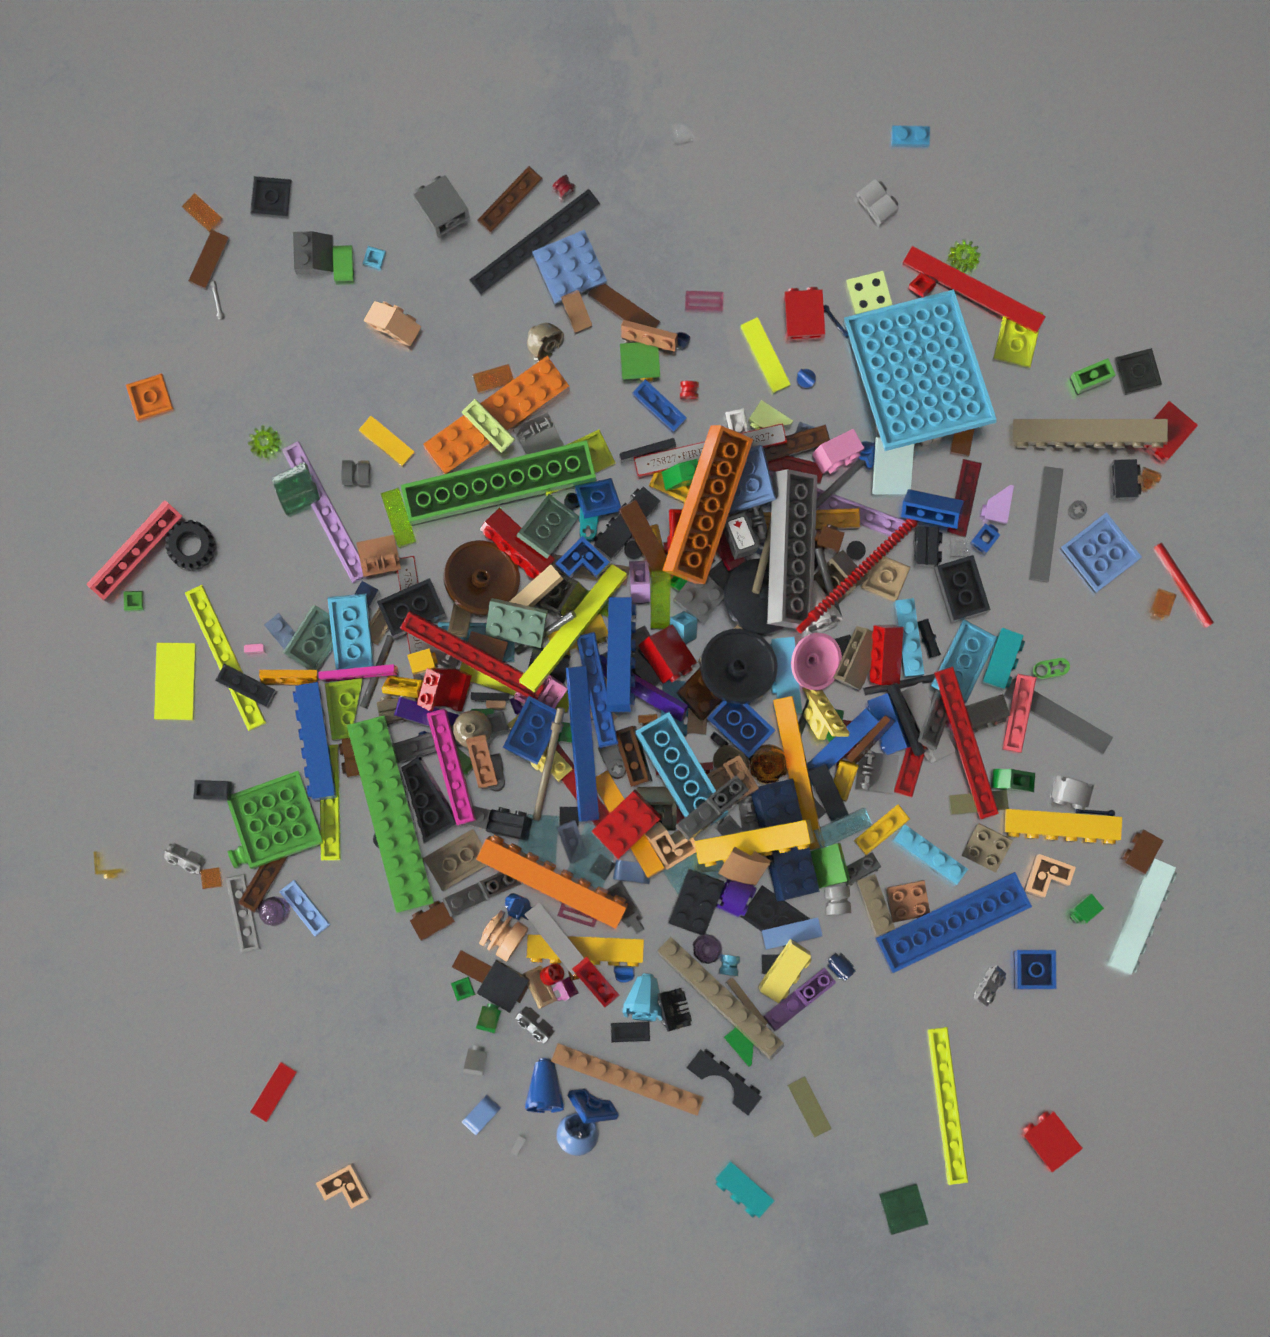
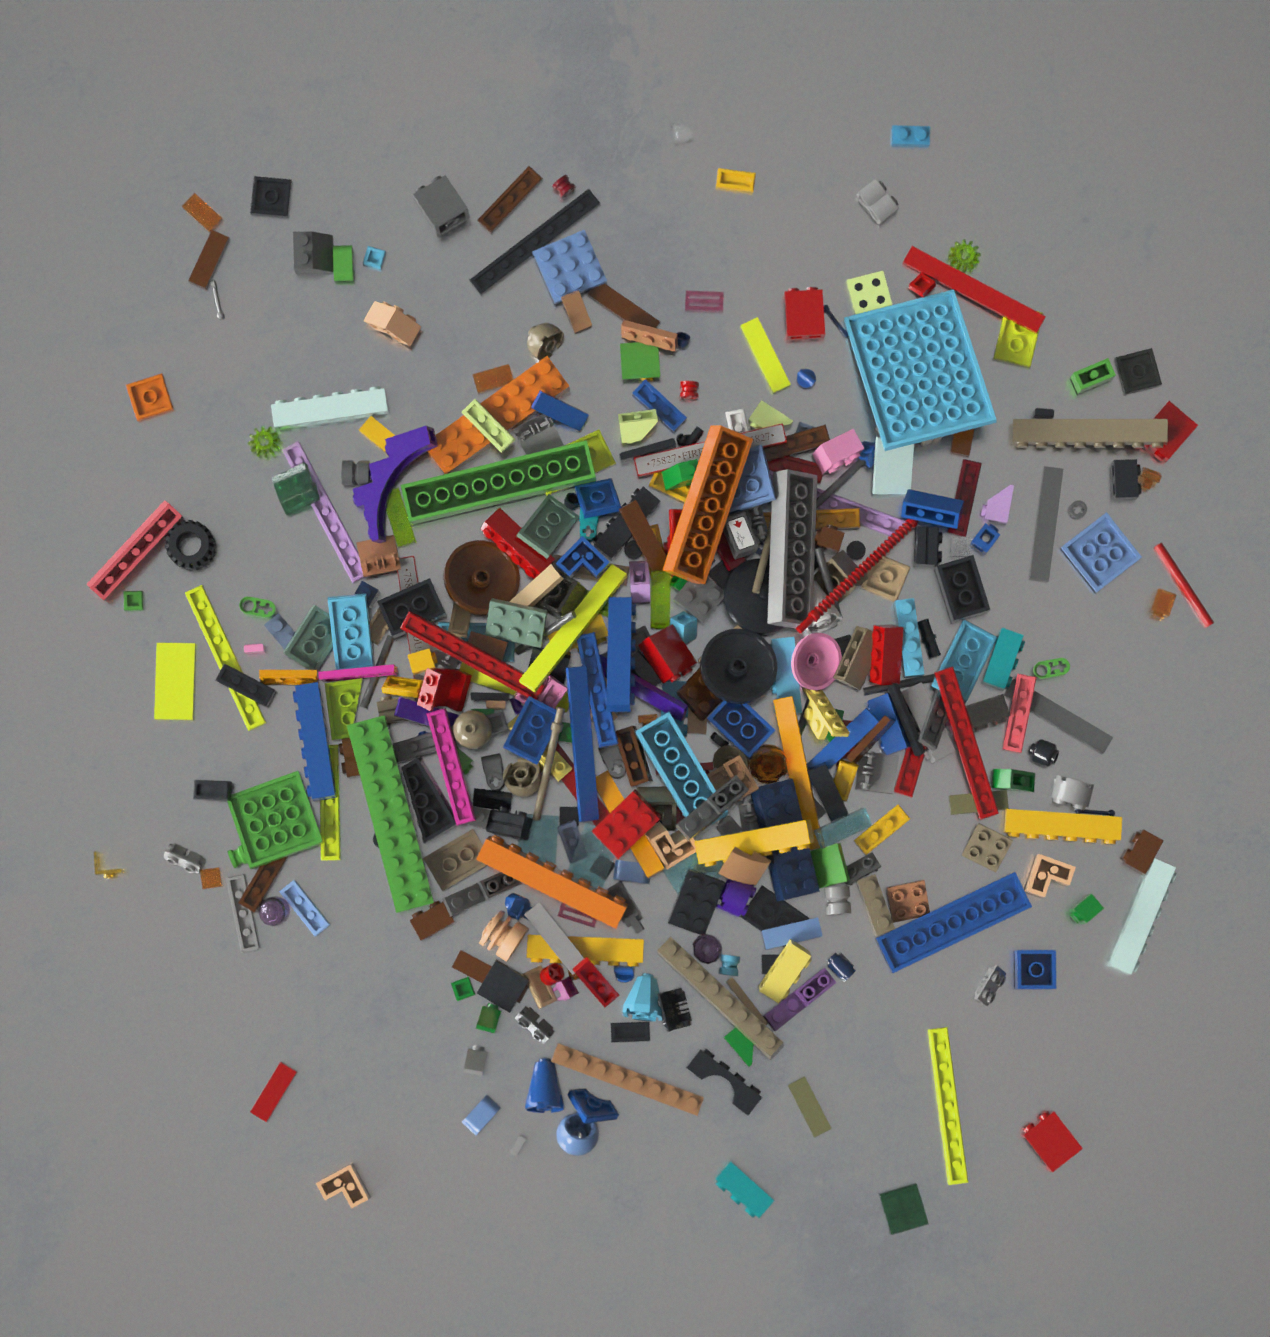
nougat plate [466,735,498,788] -> none
medium azure brick [892,824,968,885] -> none
none -> bright green beam [239,596,277,619]
none -> light aqua brick [271,386,389,430]
none -> dark purple arch [353,426,438,543]
none -> black plate [473,788,512,811]
none -> dark tan cylinder [503,758,542,797]
none -> blue tile [531,391,589,431]
none -> yellowish green slope [618,409,658,443]
none -> black arm [676,426,704,446]
none -> yellow tile [716,168,756,193]
none -> black head [1029,739,1059,767]
none -> black tile [1033,408,1054,419]

